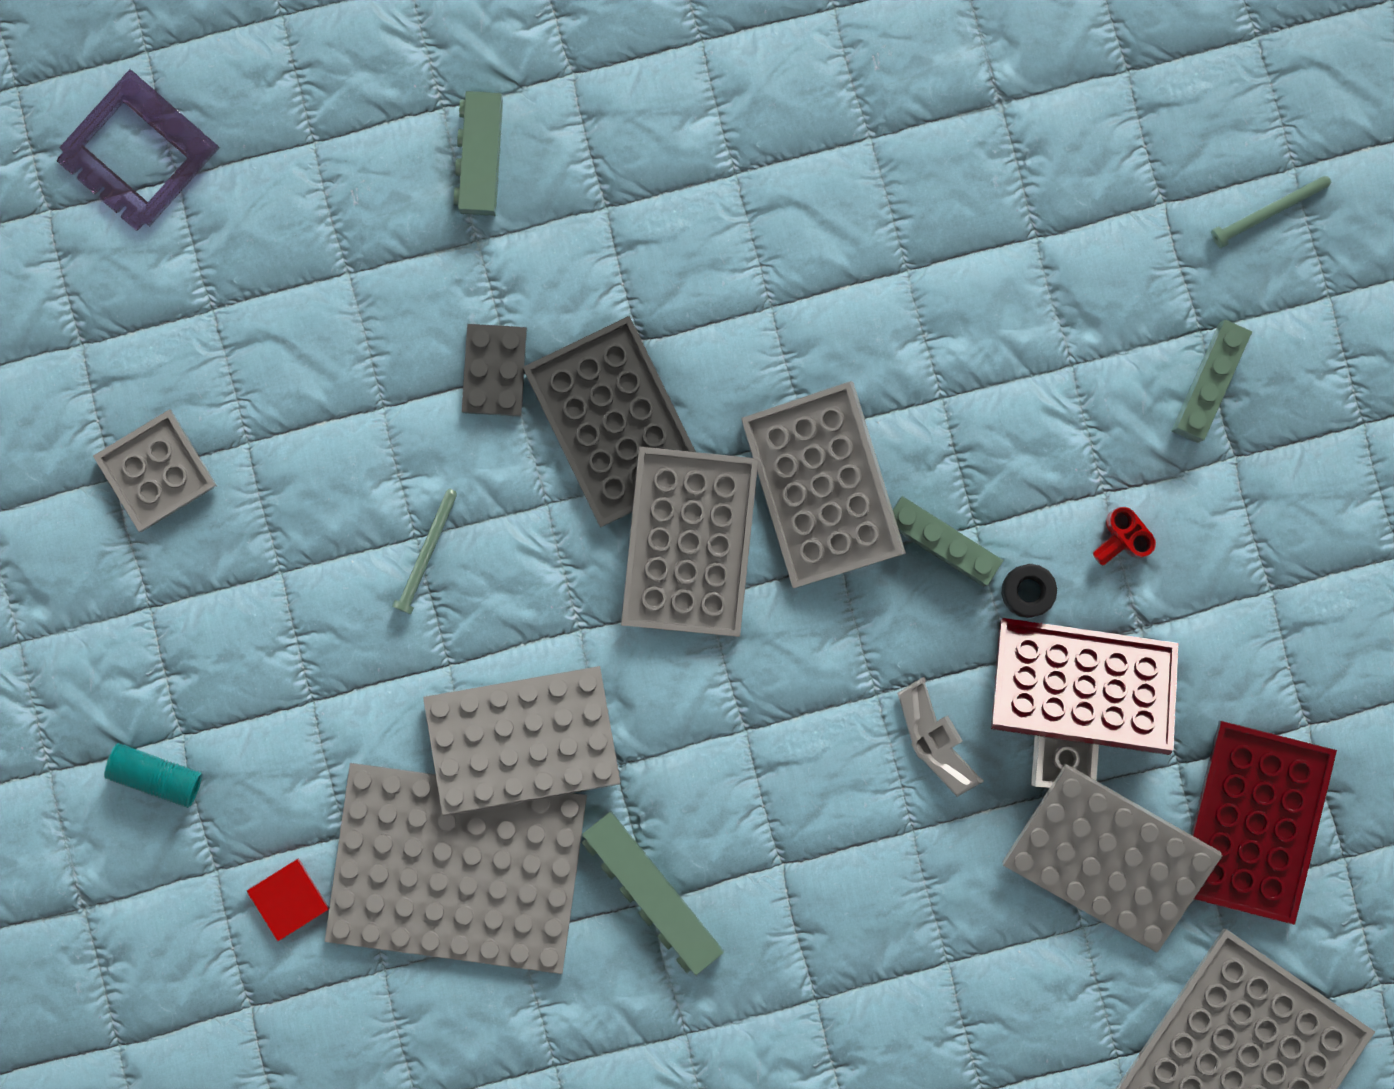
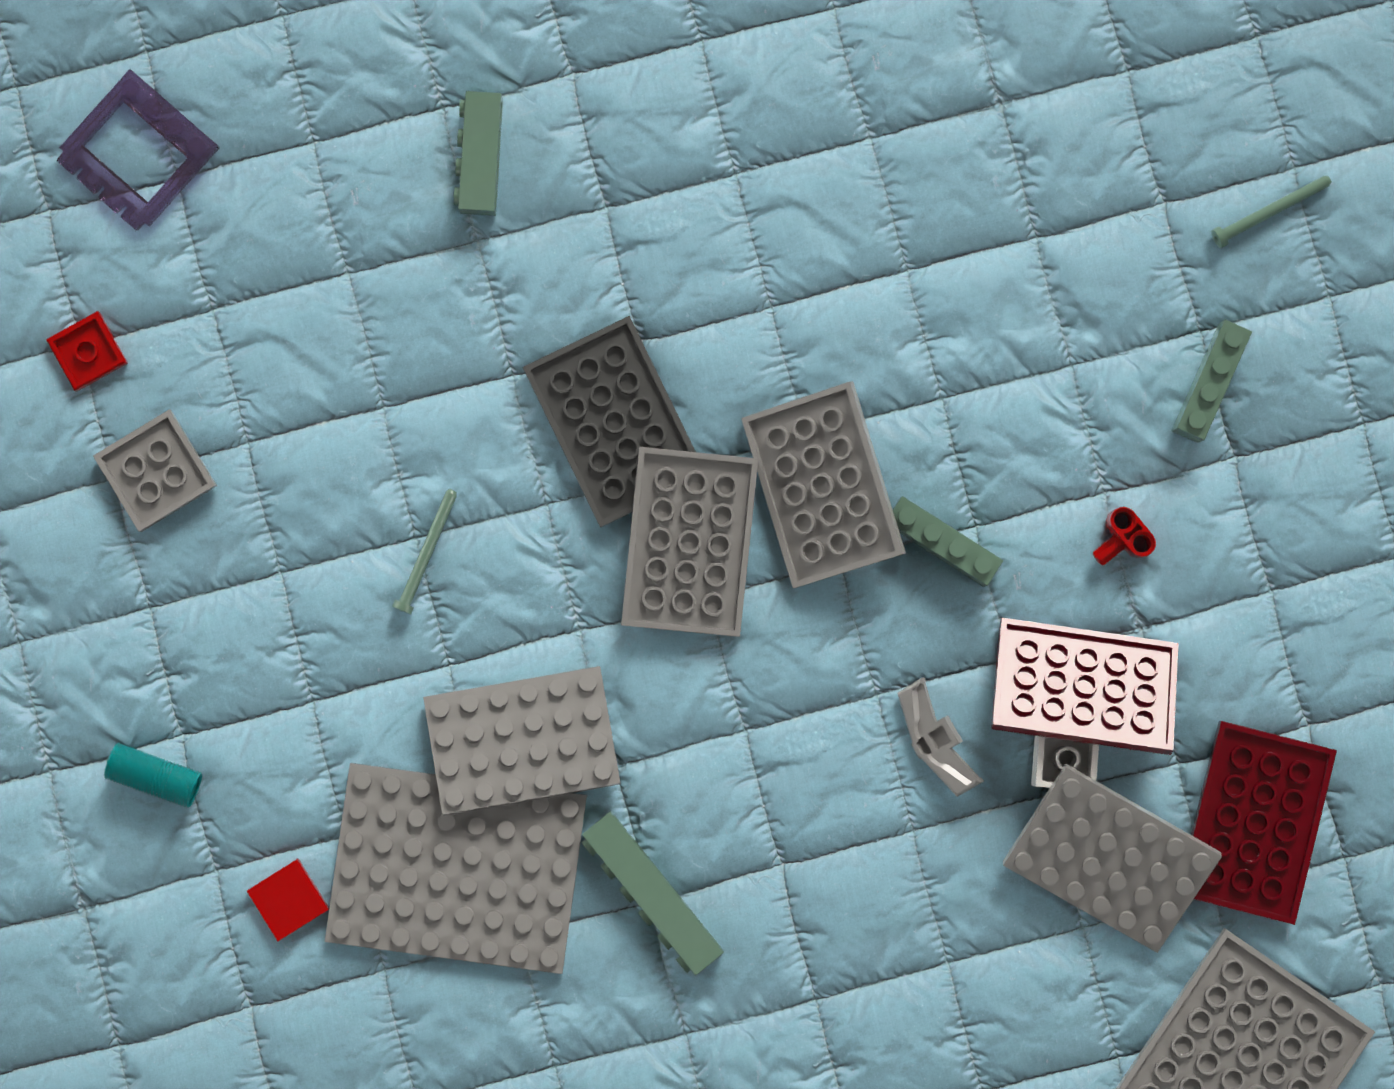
dark grey plate [462,324,527,417] -> none
black tyre [1001,564,1058,618] -> none
none -> red tile [46,311,128,392]

